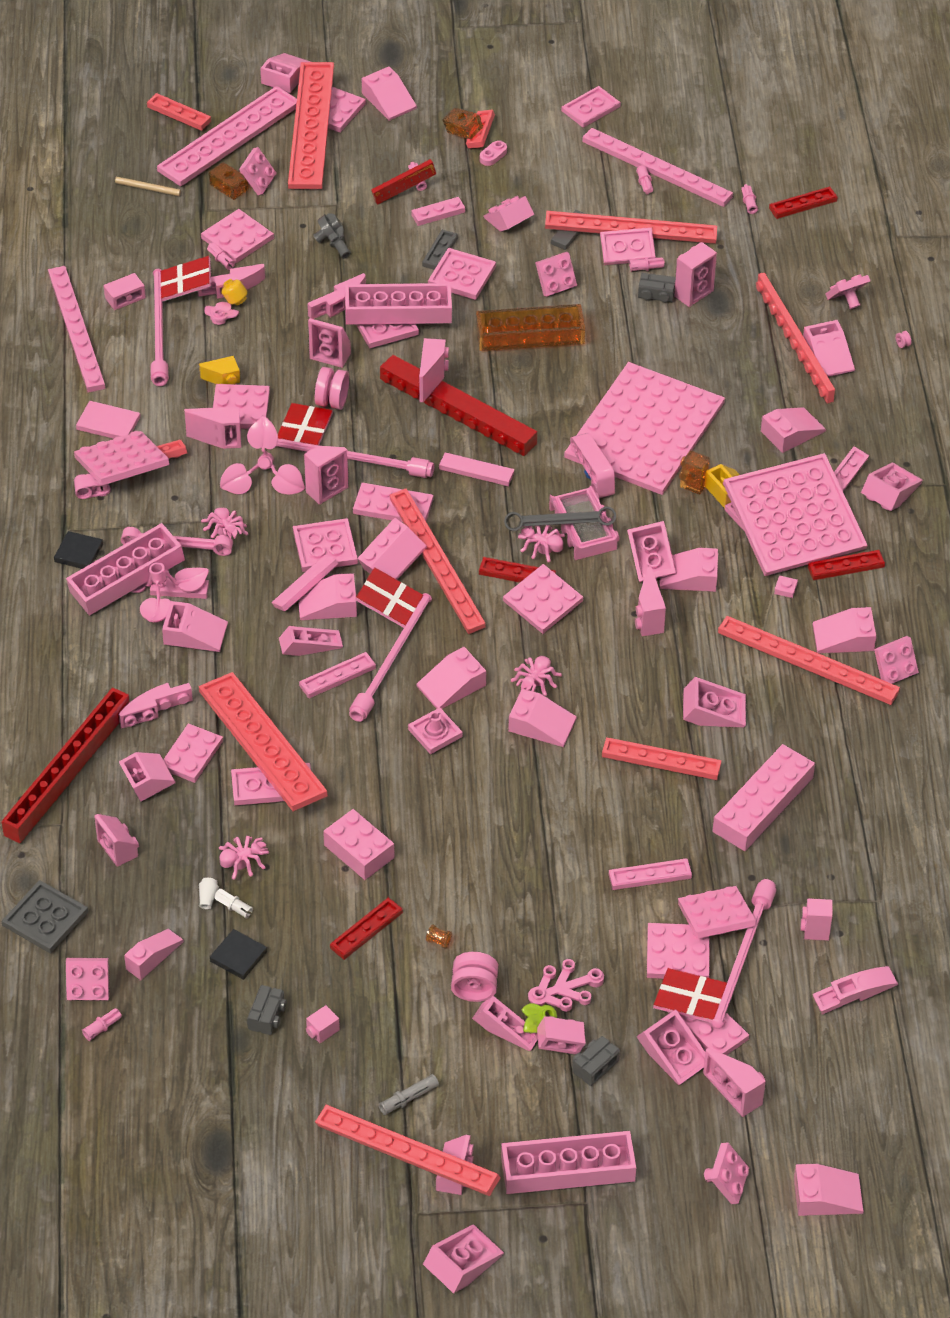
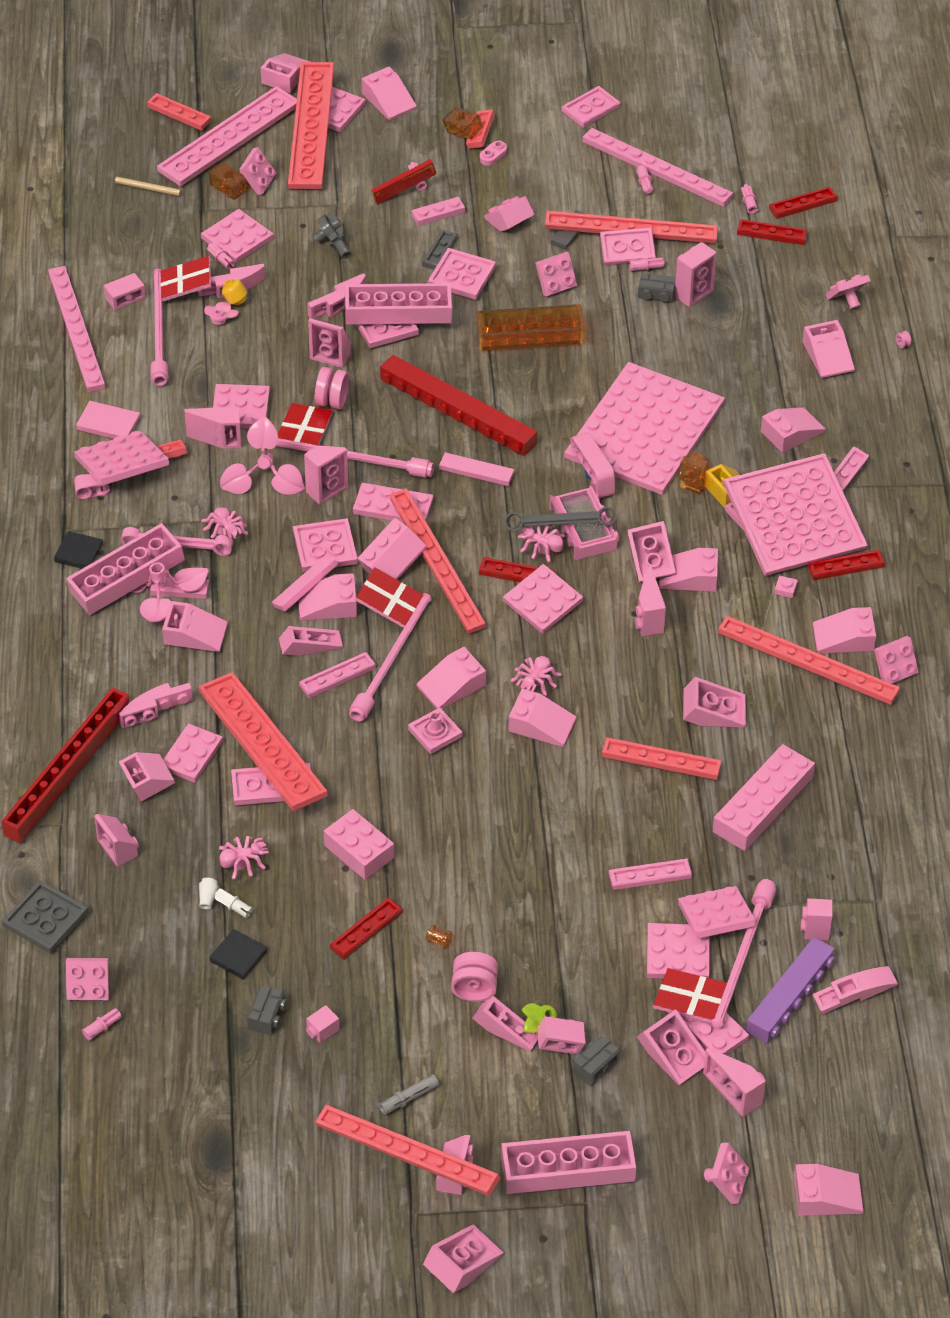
bright pink slope [124,929,183,980] -> none
yellow slope [199,356,240,385] -> none
bright pink slope [419,338,449,402] -> none
bright pink plant [528,959,604,1012] -> none
coral plate [756,273,835,403] -> none
bright pink slope [861,462,923,511] -> none
none -> red tile [737,219,807,245]
none -> medium lavender brick [746,937,835,1044]

